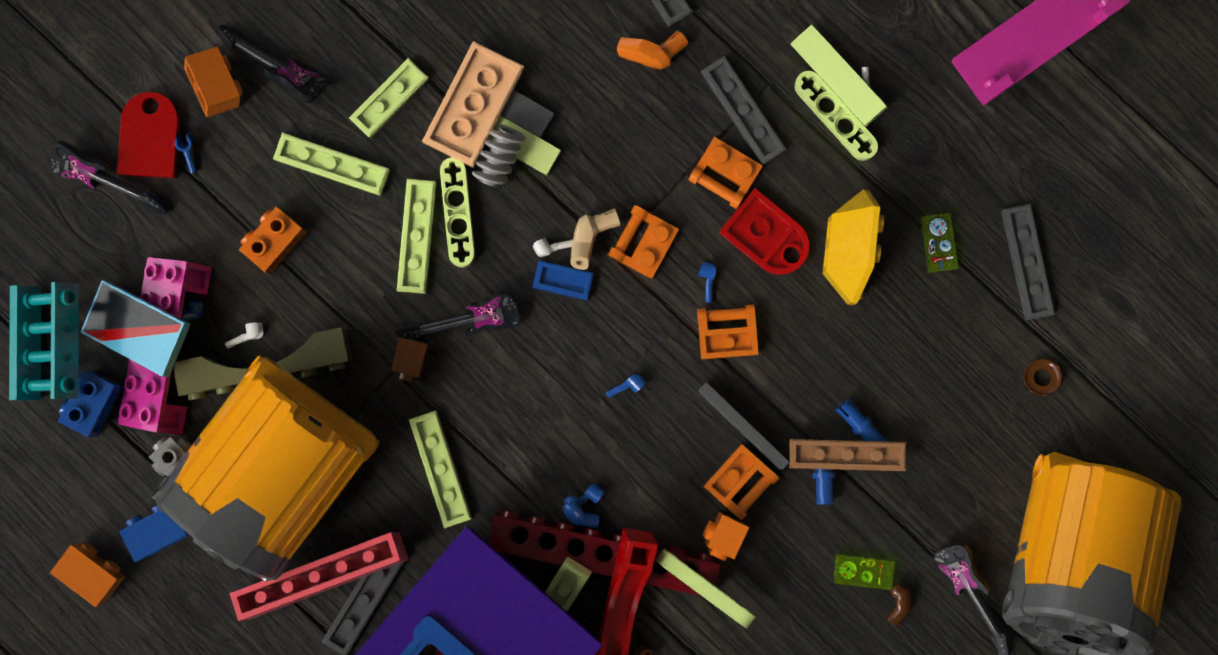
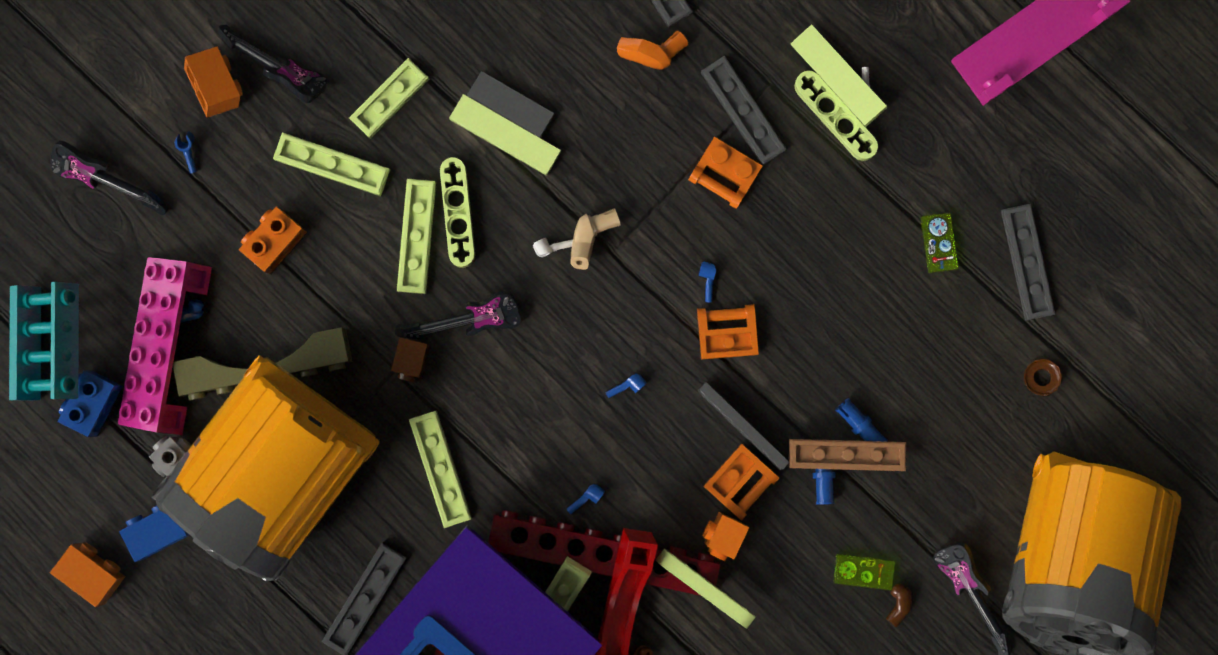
tile [81,280,191,377] -> none
red tile [117,92,180,179] -> none
white hand [225,322,263,349] -> none
coral brick [230,532,409,621] -> none
light nougat tile [422,41,524,168] -> none
light grey piece [472,124,526,189] -> none
blue tile [532,260,594,301] -> none
blue arm [563,496,599,528] -> none
orange plate [607,205,679,279] -> none
red tile [719,189,809,275] -> none
yellow wedge [822,189,884,305] -> none

